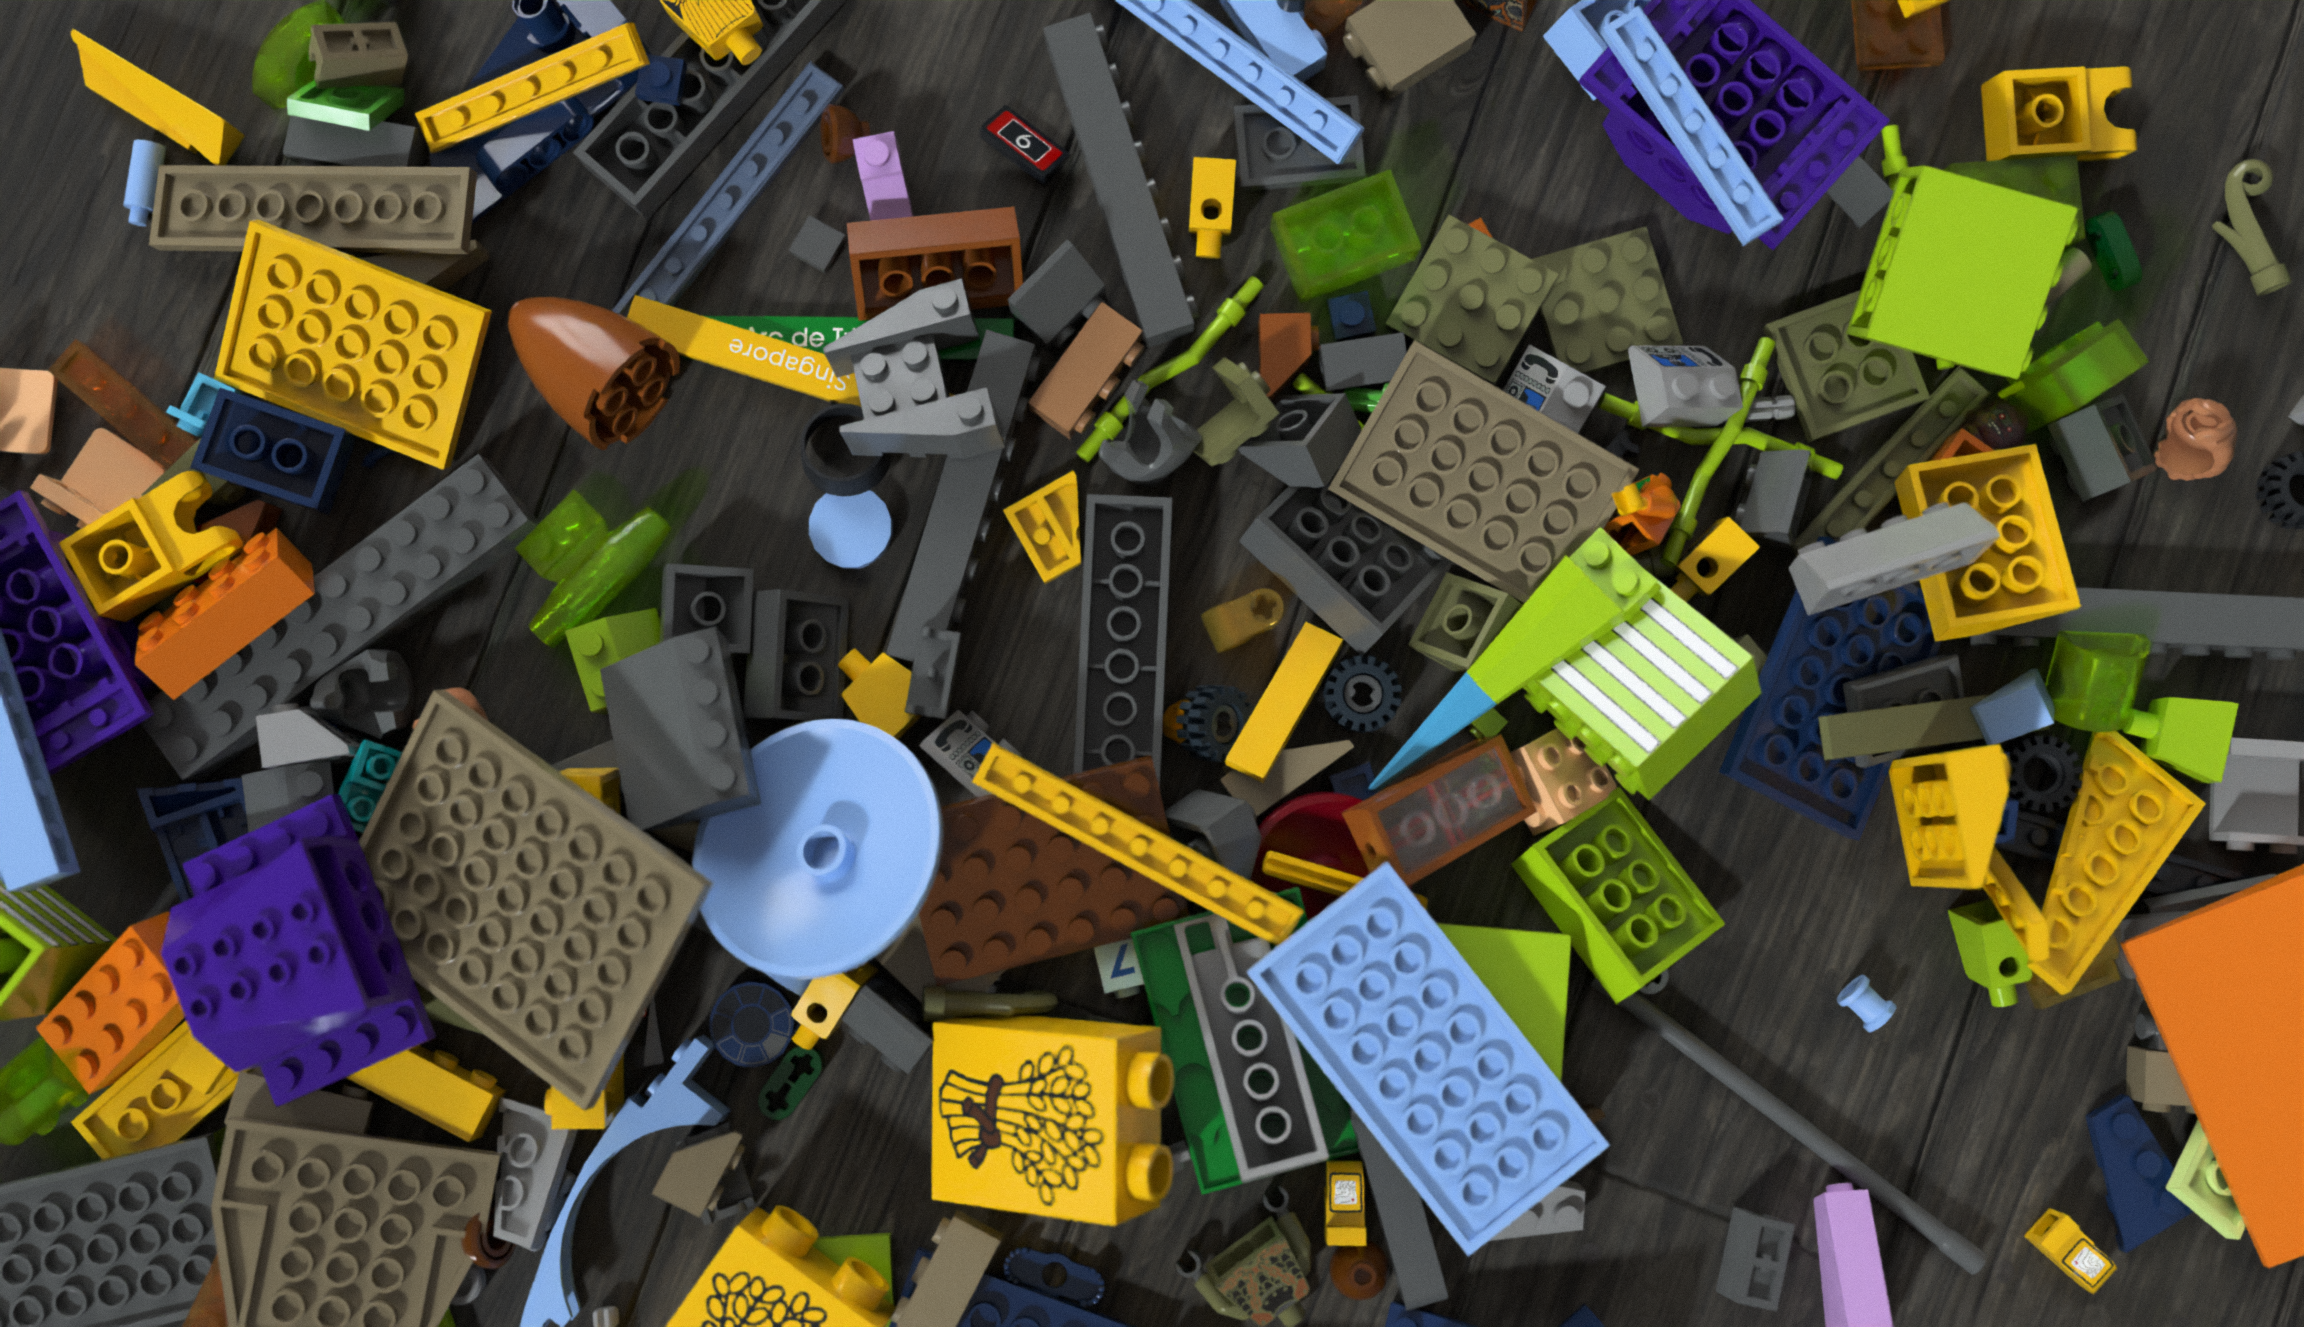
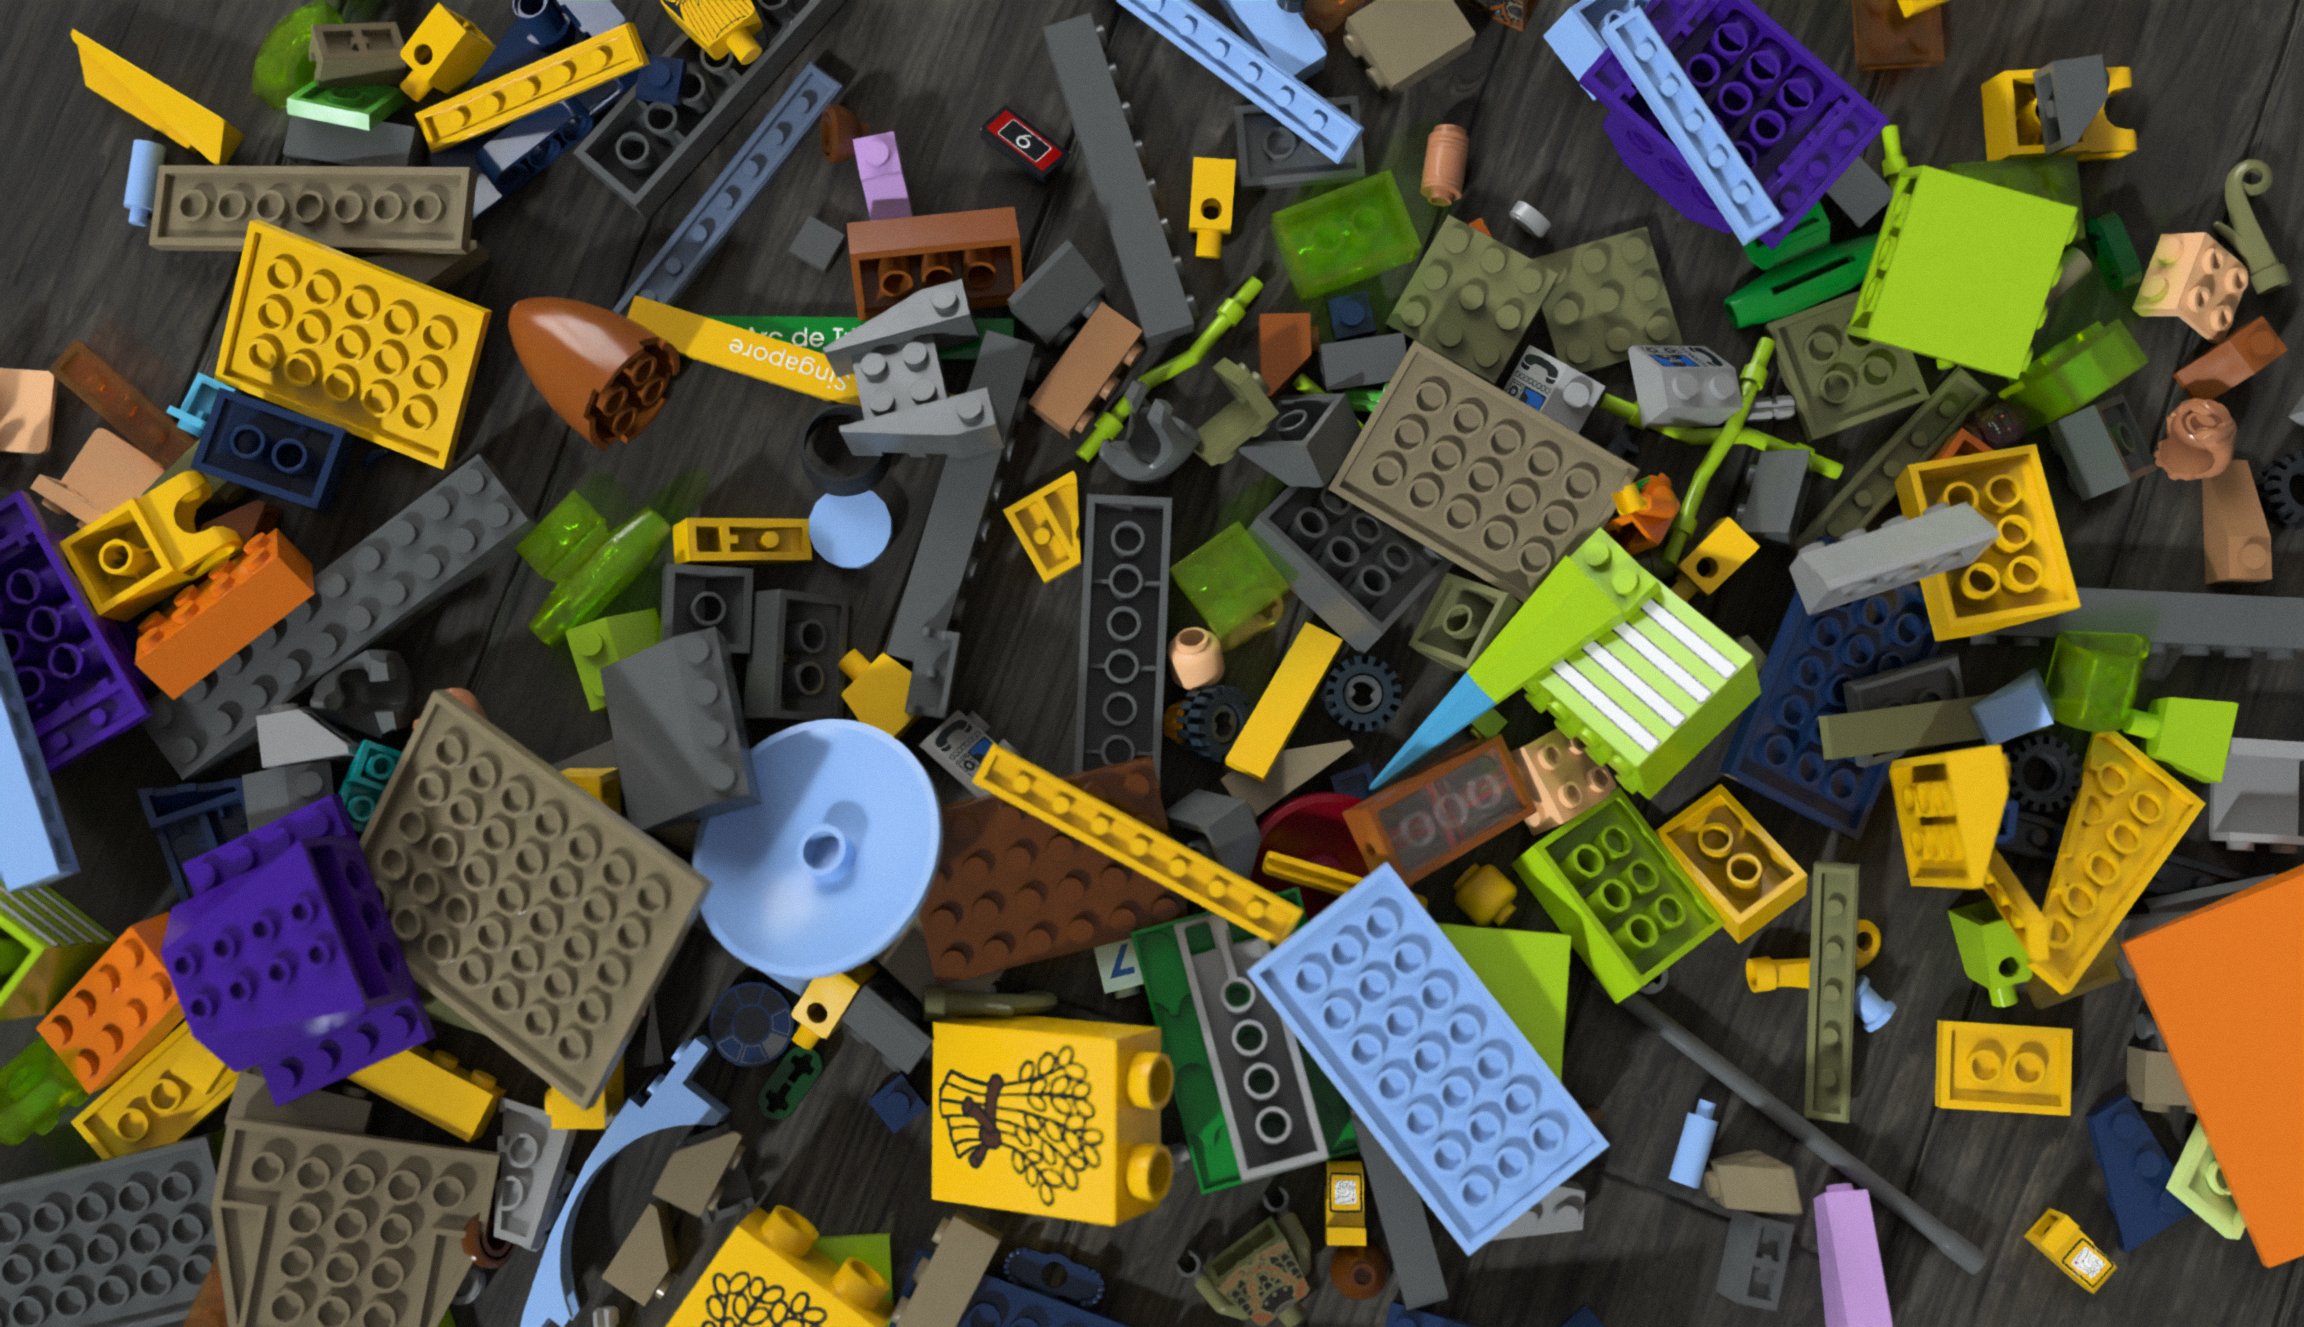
none -> yellow torso [399,2,496,103]
none -> dark tan slope [601,1197,678,1307]
none -> yellow slope [673,518,812,567]
none -> dark blue plate [868,1072,930,1134]
none -> light nougat head [1166,627,1225,691]
none -> clear neon green hinge [1169,521,1290,640]
none -> nougat head [1420,124,1470,206]
none -> yellow head [1453,863,1518,927]
none -> light grey tile [1509,200,1551,238]
none -> yellow slope [1654,783,1808,944]
none -> light blue cylinder [1669,1099,1719,1189]
none -> dark tan slope [1703,1149,1802,1214]
none -> green plate [1724,200,1879,330]
none -> yellow plant [1746,919,1881,993]
none -> olive tile [1804,861,1861,1123]
none -> yellow plate [1935,1020,2073,1116]
none -> dark grey slope [2033,54,2110,156]
none -> light nougat bracket [2132,232,2249,343]
none -> dark orange slope [2172,316,2288,400]
none -> medium nougat slope [2202,460,2272,585]

